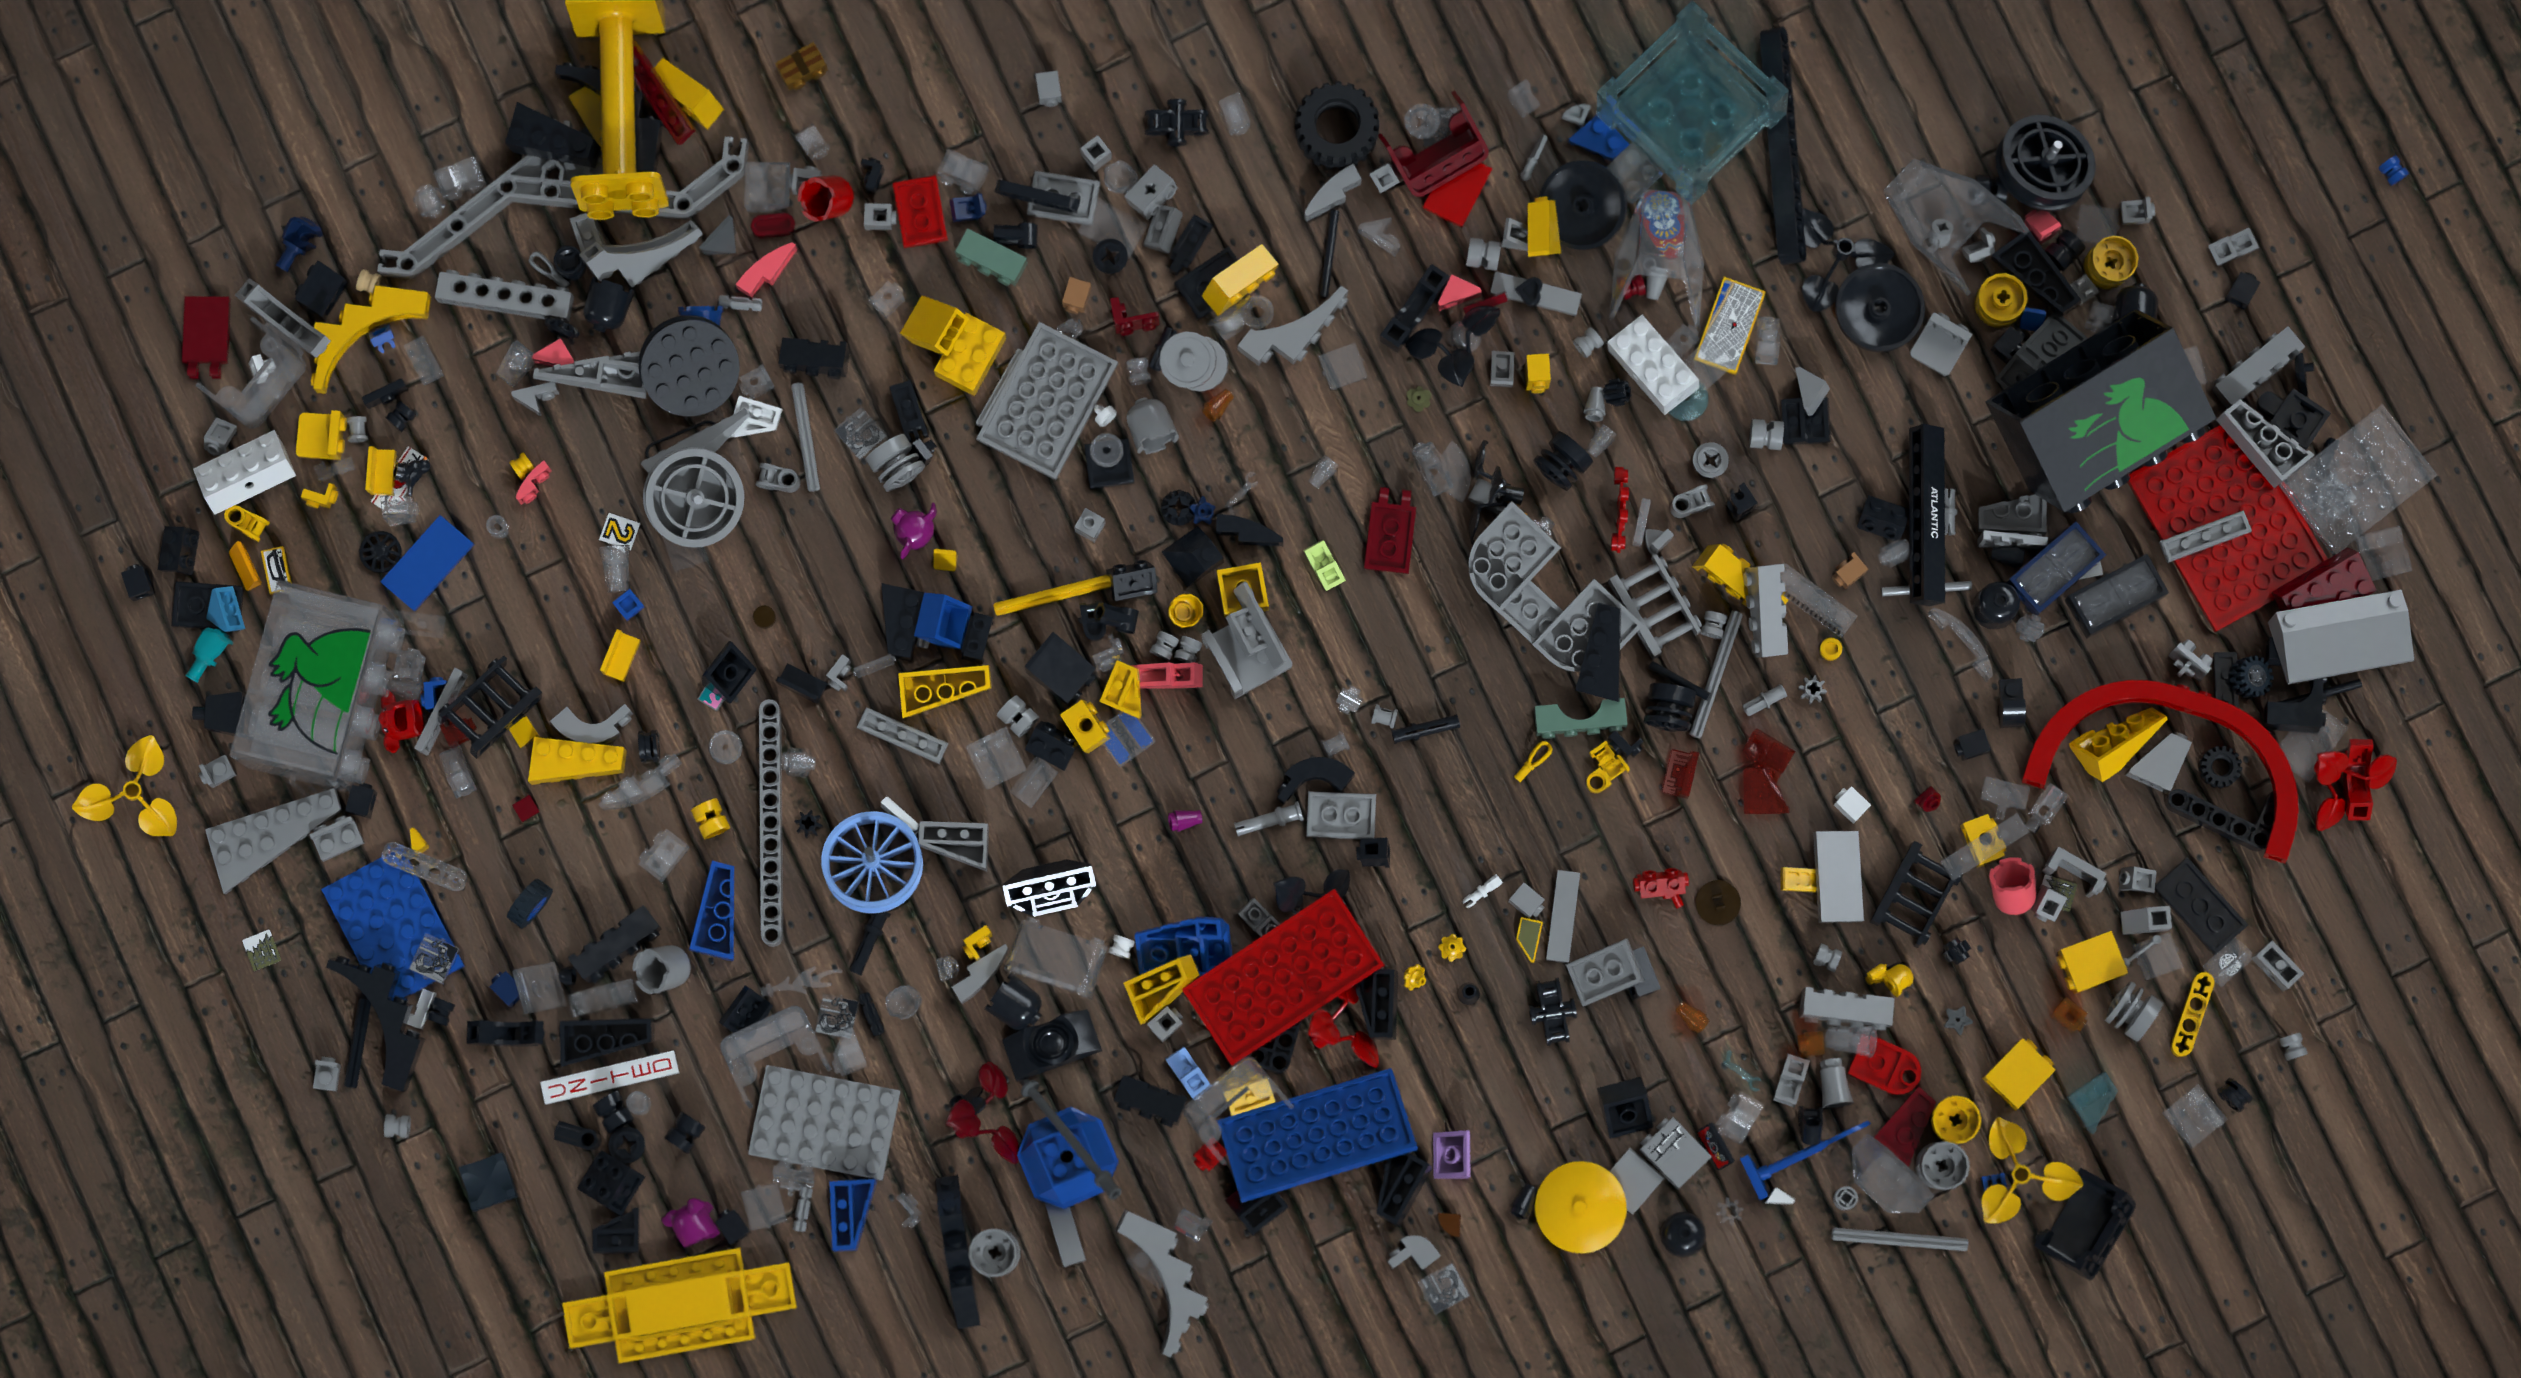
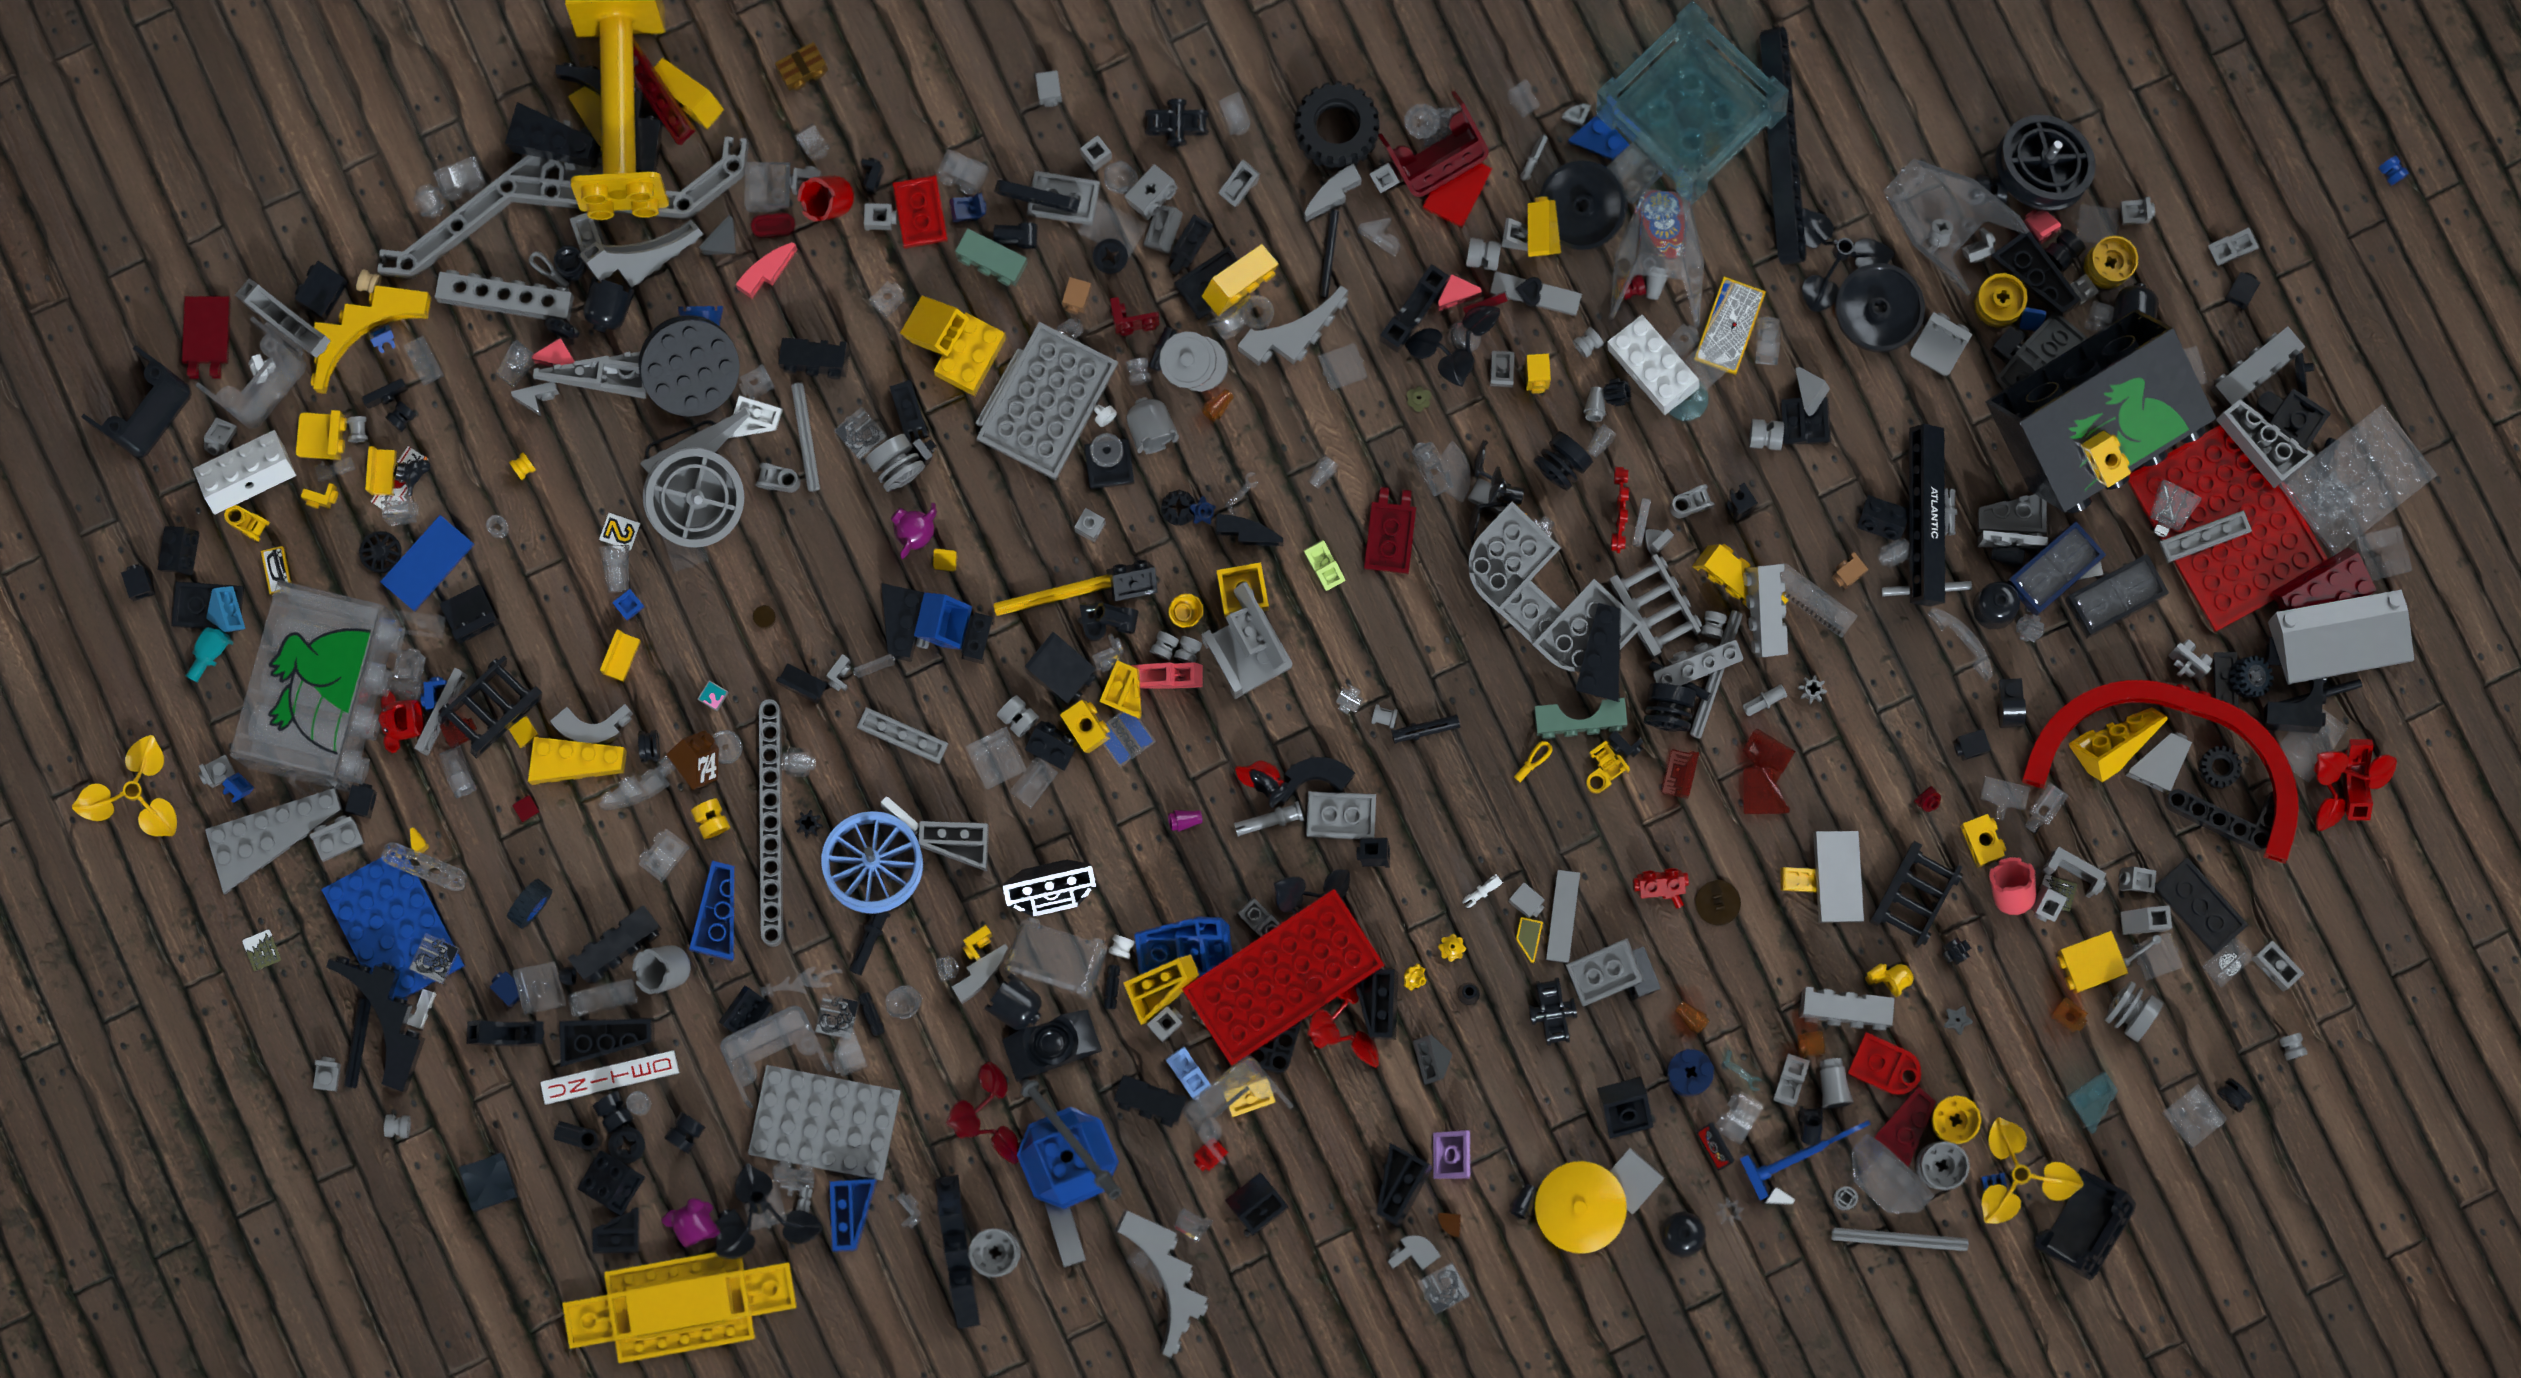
black torso [192,692,247,737] -> none
light orange slope [229,541,262,591] -> none
dark blue piece [275,216,323,272] -> none
black wheel [426,997,455,1026] -> none
coral slope [516,460,552,505] -> none
black slope [702,641,757,704] -> none
light grey axle [718,295,762,311] -> none
yellow wedge [898,665,992,719] -> none
black plate [949,1087,986,1115] -> none
black slope [1161,526,1224,588] -> none
blue plate [1217,1068,1418,1202] -> none
clear bush [1321,731,1350,758] -> none
light grey brick [1639,1117,1712,1190] -> none
light grey gear [1693,442,1729,478] -> none
light grey wheel [1813,943,1842,972] -> none
yellow tile [1819,637,1842,661] -> none
clear plant [1825,1026,1877,1058] -> none
white brick [1834,786,1871,824] -> none
clear tile [1941,813,2029,881] -> none
yellow brick [1982,1038,2055,1110] -> none
yellow beam [2170,972,2214,1057] -> none
none -> black windscreen [81,345,192,458]
none -> blue tile [222,772,254,803]
none -> black bracket [440,585,500,644]
none -> reddish brown slope [666,730,719,790]
none -> black plant [715,1163,823,1259]
none -> black axle [1104,965,1120,1010]
none -> light grey slope [1218,159,1260,207]
none -> hair [1235,760,1289,808]
none -> dark grey slope [1413,1035,1452,1085]
none -> light grey bracket [1653,639,1743,686]
none -> dark blue brick [1666,1049,1714,1097]
none -> yellow brick [2081,431,2131,487]
none -> clear torso [2150,479,2202,537]

